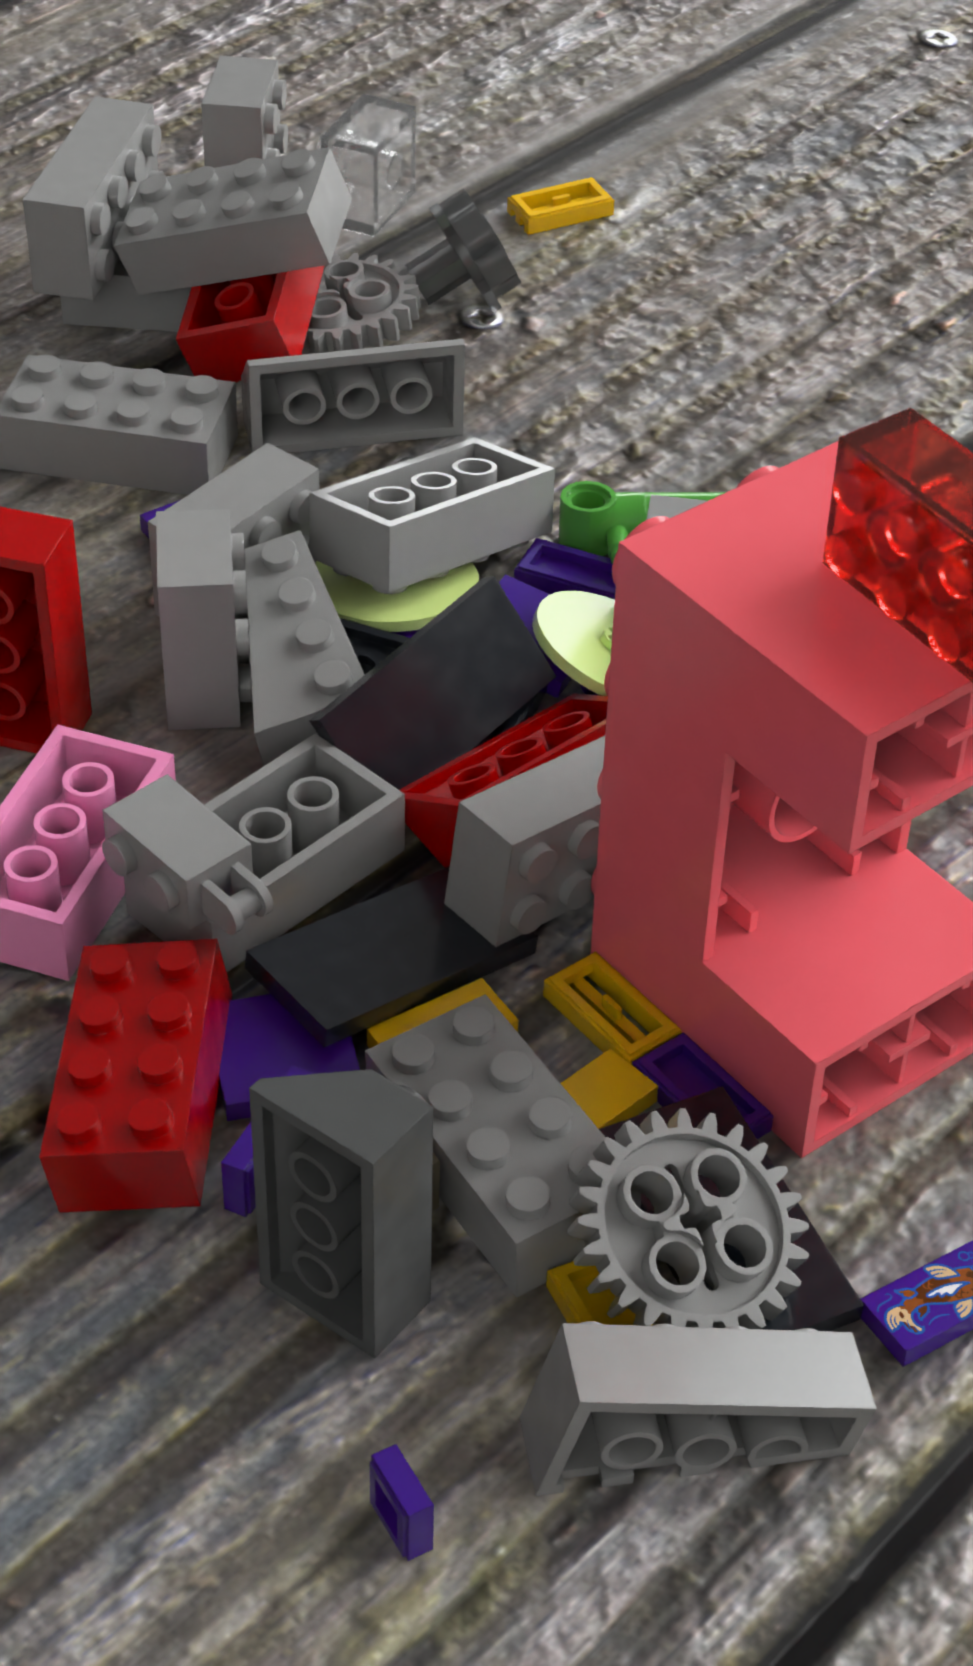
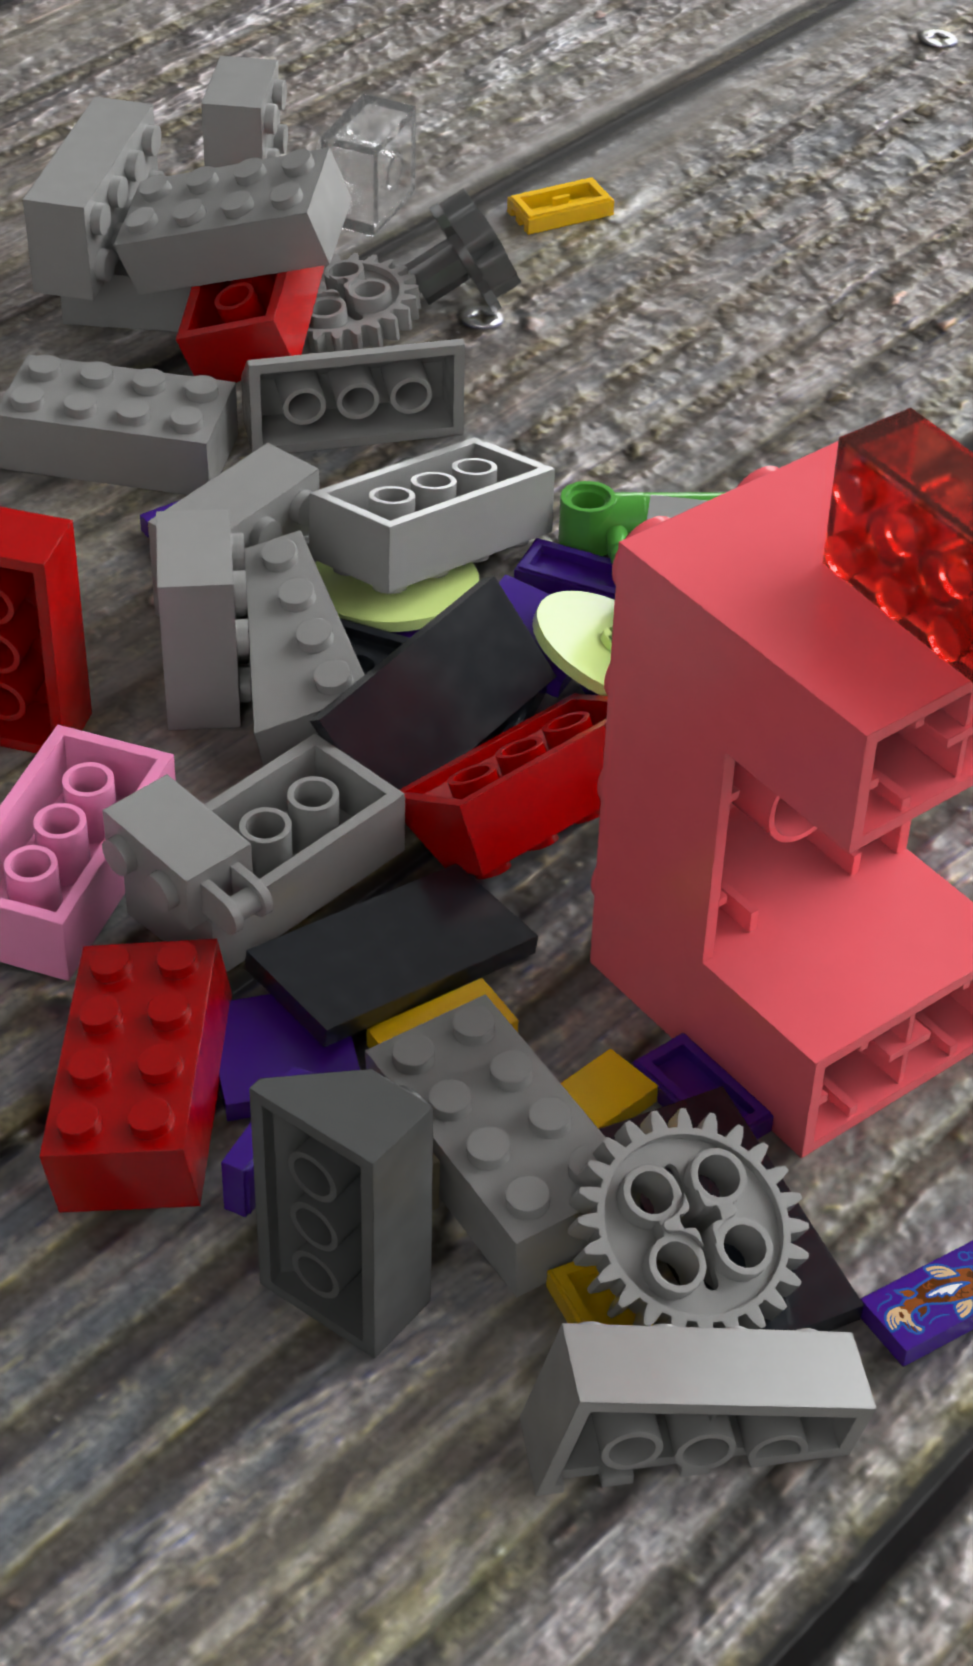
dark purple tile [369,1444,434,1561] -> none
light grey brick [444,736,605,947] -> none
yellow tile [543,951,682,1065] -> none

